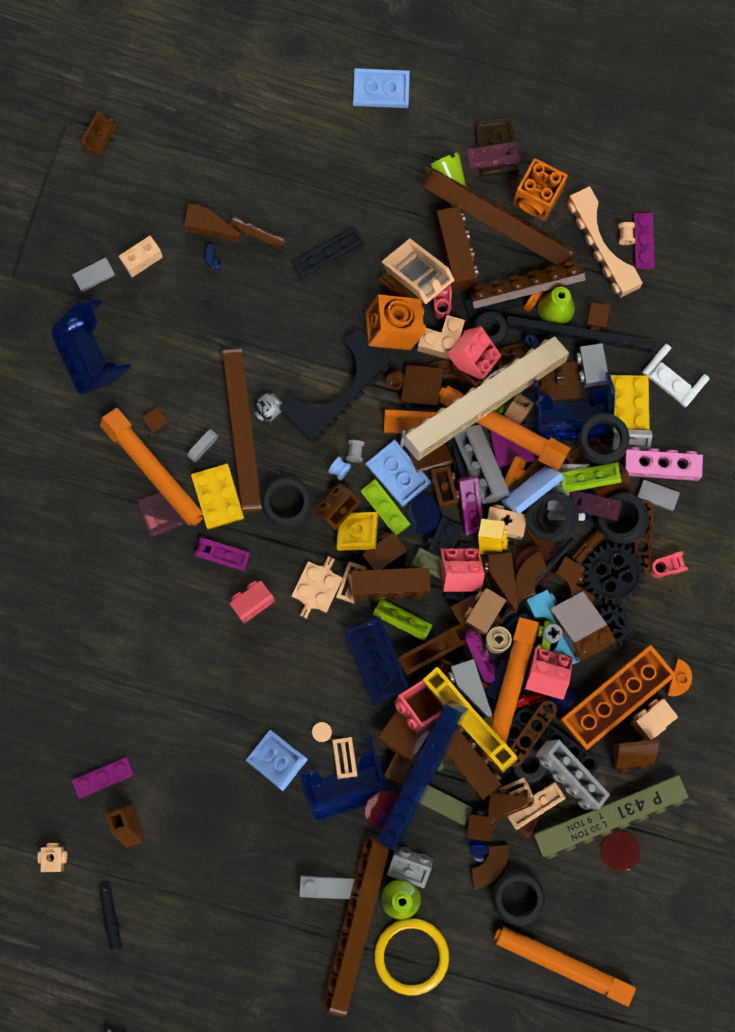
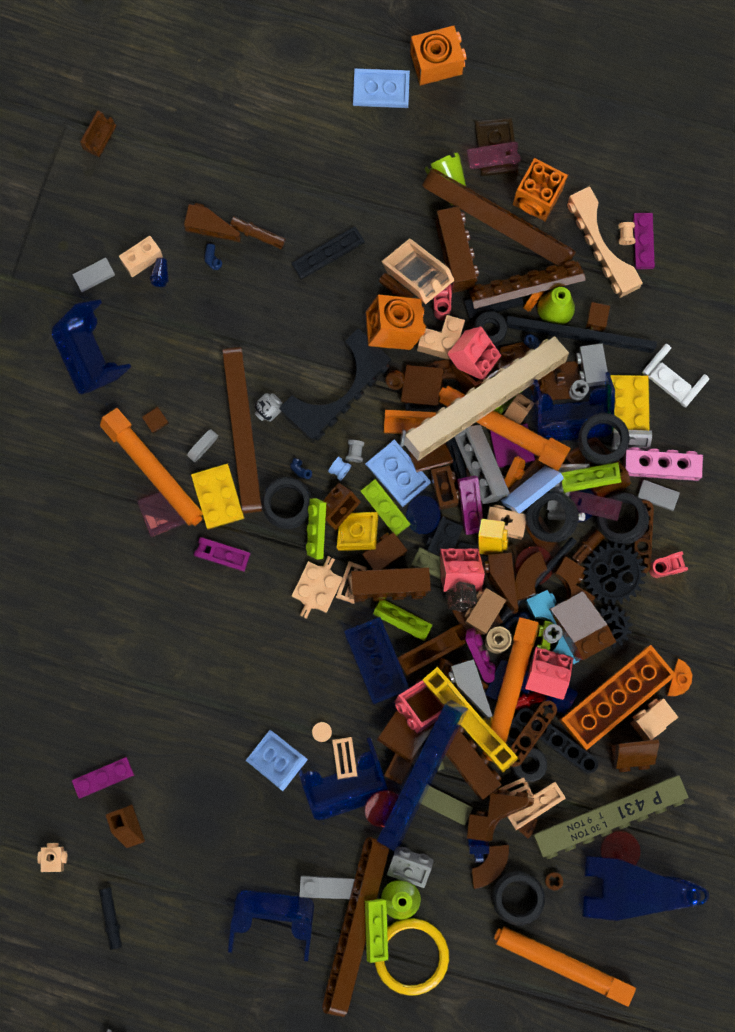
coral slope [229,581,275,624] -> none
light grey brick [536,740,610,810] -> none
none -> clear blue cone [150,258,169,287]
none -> clear blue windscreen [228,890,315,961]
none -> dark blue arm [290,458,312,479]
none -> lime plate [306,498,326,559]
none -> lime plate [365,899,388,963]
none -> orange brick [410,26,466,85]
none -> clear smoke brick [446,581,477,612]
none -> reddish brown bush [545,872,564,891]
none -> light grey bush [569,380,589,401]
none -> clear blue piece [582,856,709,921]

